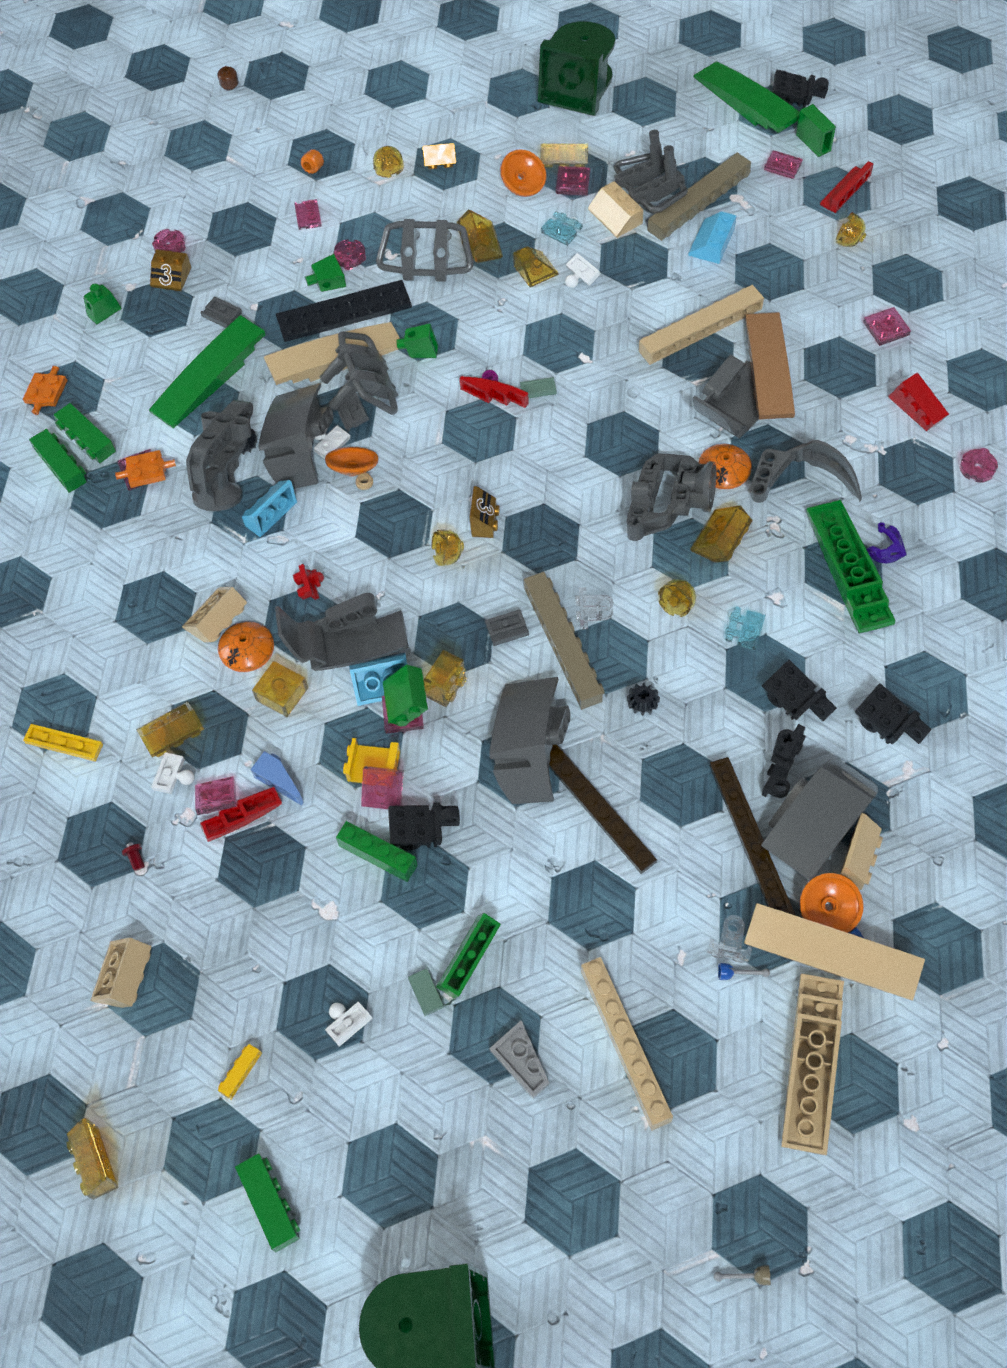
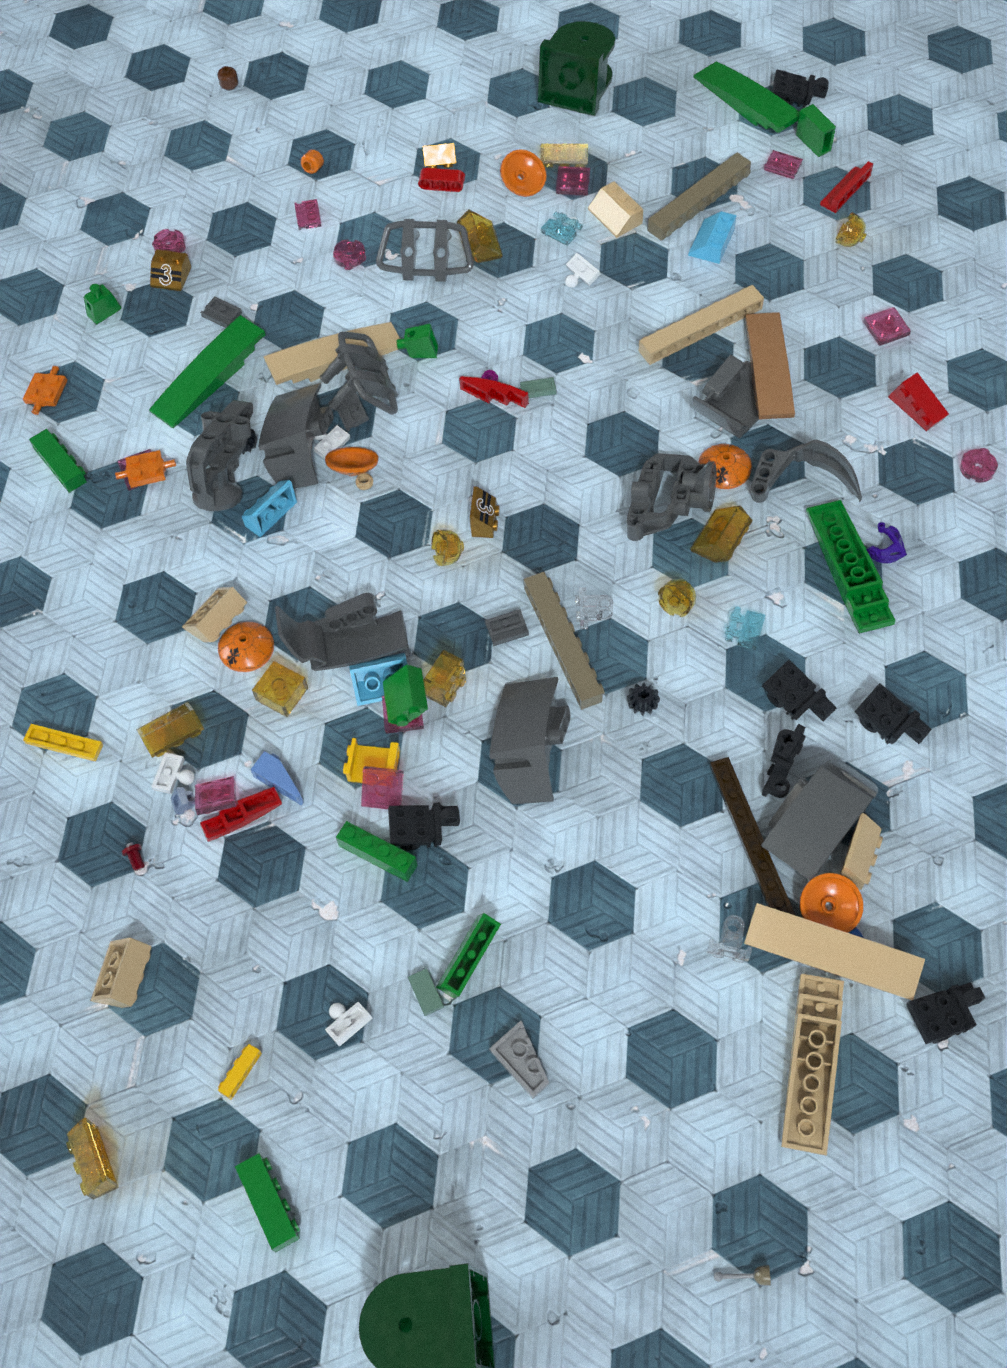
green brick [53,403,116,464] -> none
black plate [276,280,412,342] -> none
red hips [293,564,324,600] -> none
green torso [305,254,346,292] -> none
clear yellow cylinder [373,146,404,178] -> none
clear yellow slope [513,246,558,288] -> none
dark brown plate [549,744,657,874] -> none
tan brick [581,957,673,1131] -> none
dark grey piece [614,129,688,213] -> none
hinge [718,963,770,980] -> none
none -> sand blue tile [171,787,196,815]
none -> red beam [418,168,465,192]
none -> black plate [906,982,985,1044]

